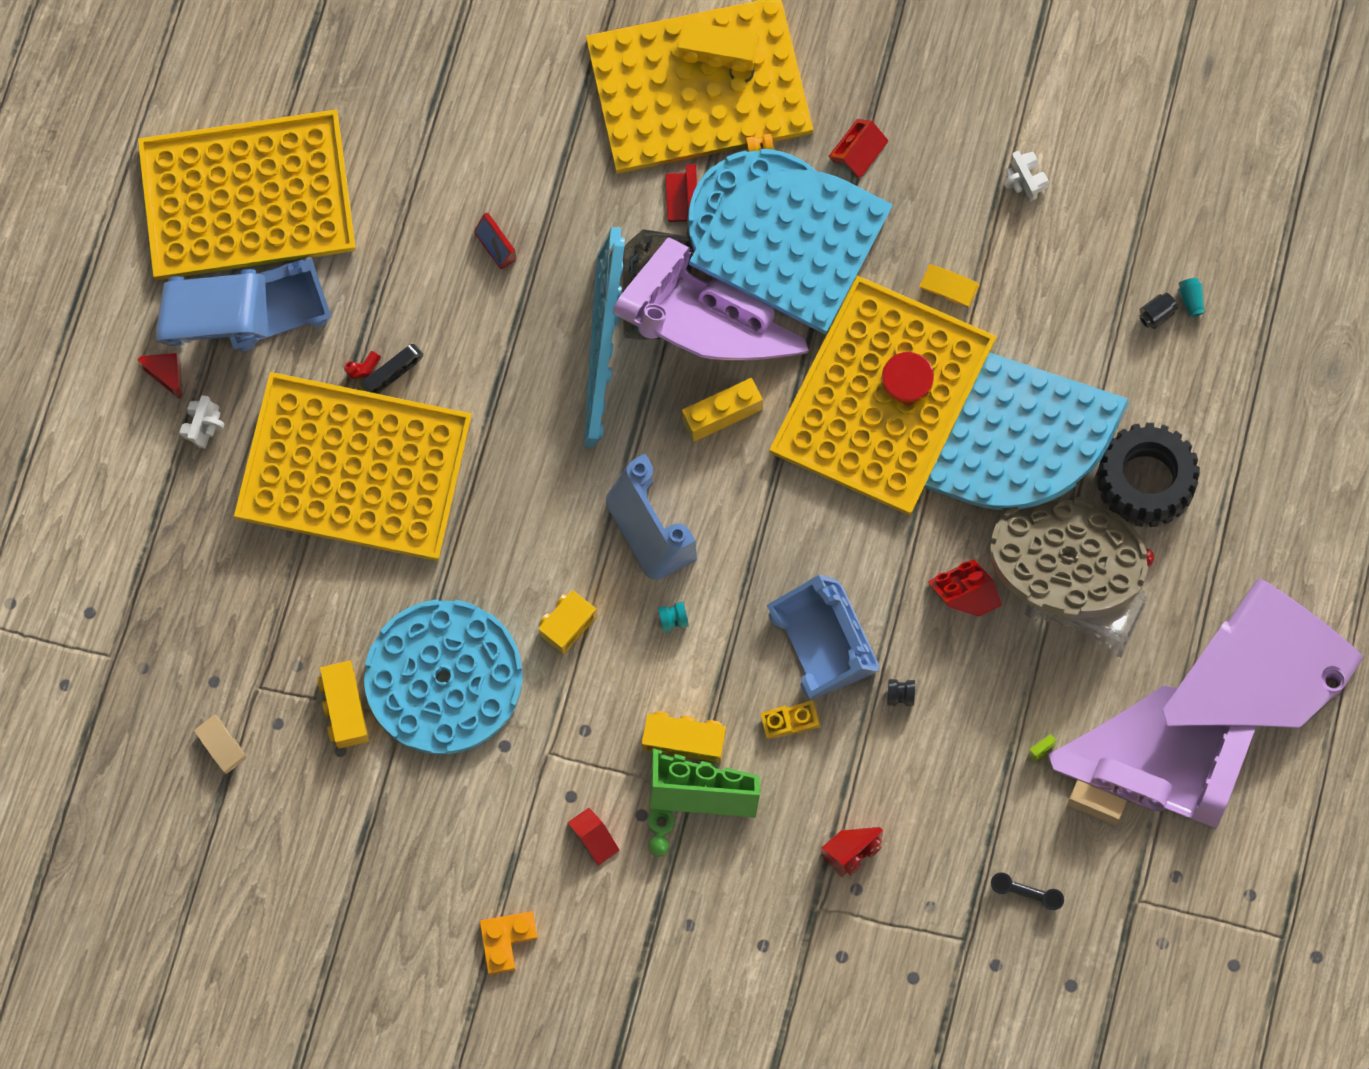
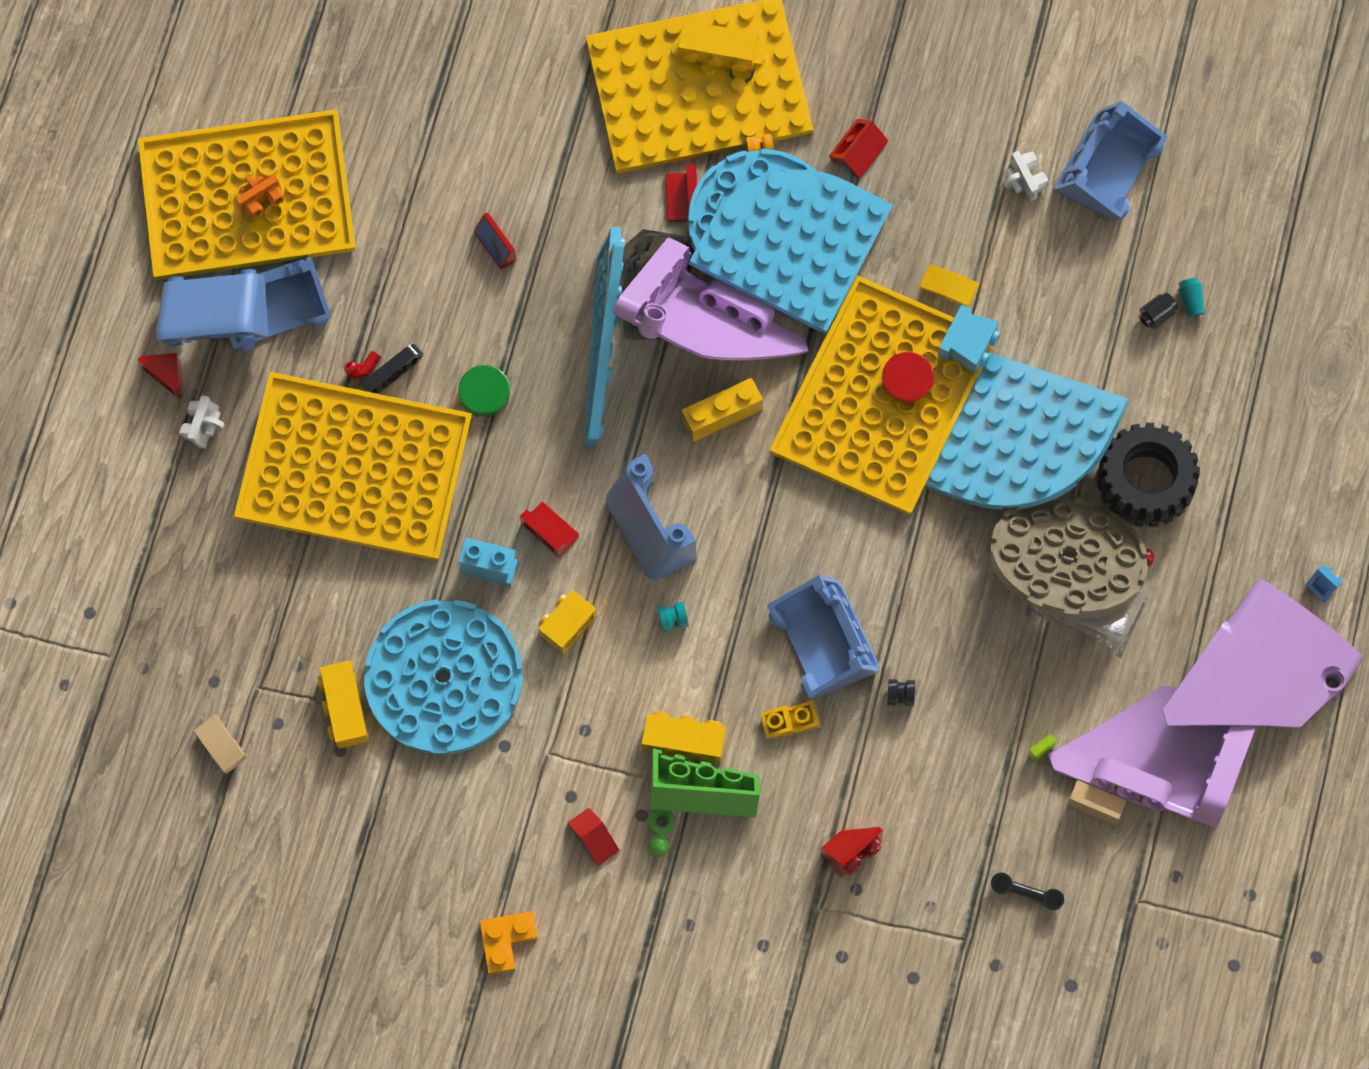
red slope [928,559,1002,617] -> none
none -> orange hips [236,174,284,219]
none -> green tile [458,365,510,417]
none -> medium azure hips [458,537,519,587]
none -> red panel [519,502,579,558]
none -> medium azure hips [938,305,1001,374]
none -> medium blue windscreen [1054,101,1168,220]
none -> dark azure tile [1305,565,1342,603]

